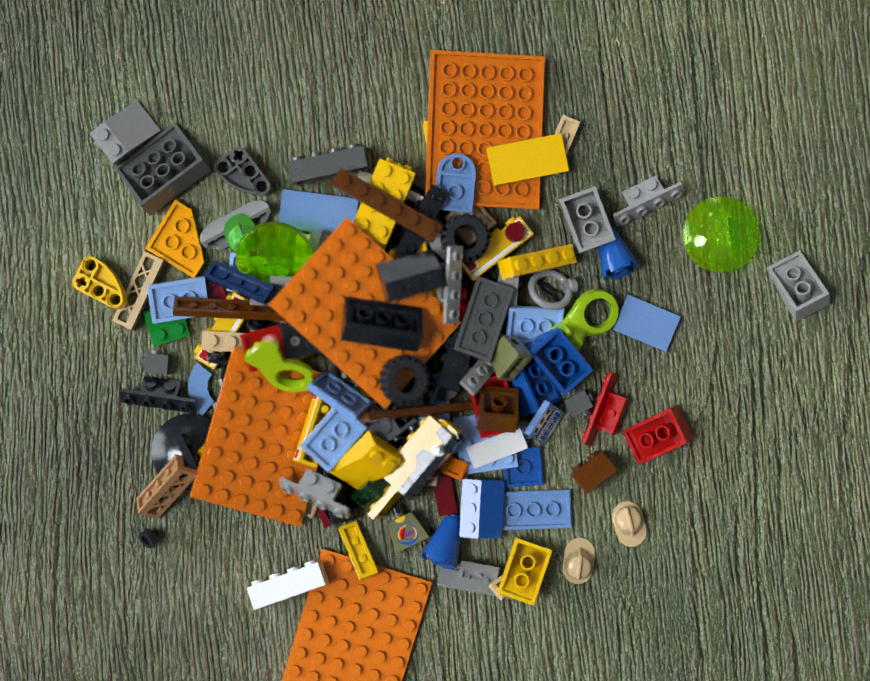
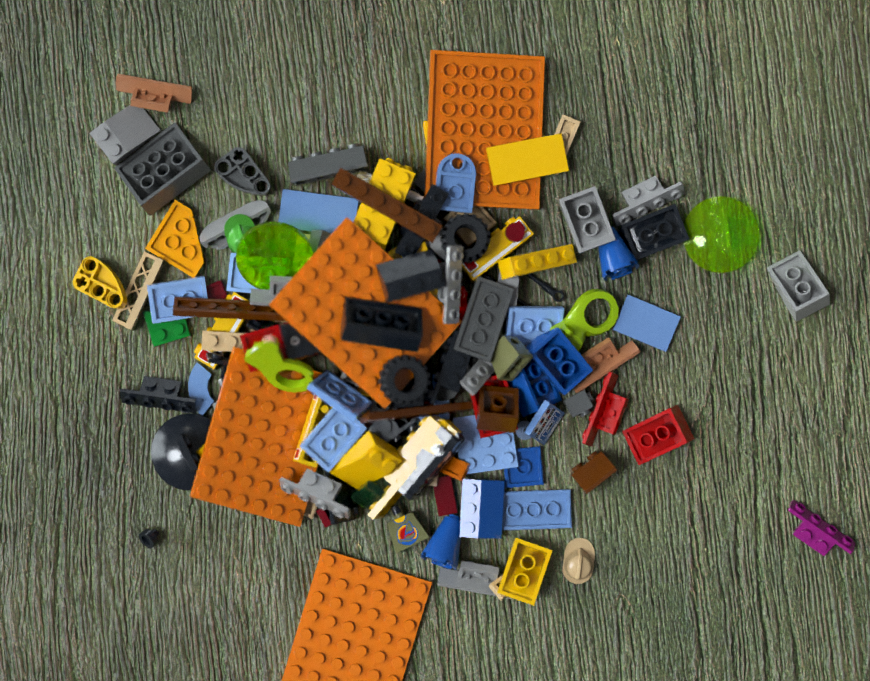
medium nougat fence [136,454,197,519] -> none
dark grey brick [141,350,171,374] -> none
dark blue plate [204,261,277,305] -> none
white brick [247,560,329,610] -> none
yellow plate [338,521,378,581] -> none
white sticker [466,427,528,469] -> none
light grey piece [528,269,578,310] -> none
tan piece [612,501,647,547] -> none
none -> nougat bracket [116,74,193,112]
none -> nougat bracket [573,337,640,393]
none -> black slope [618,204,689,260]
none -> magenta bracket [788,500,856,556]

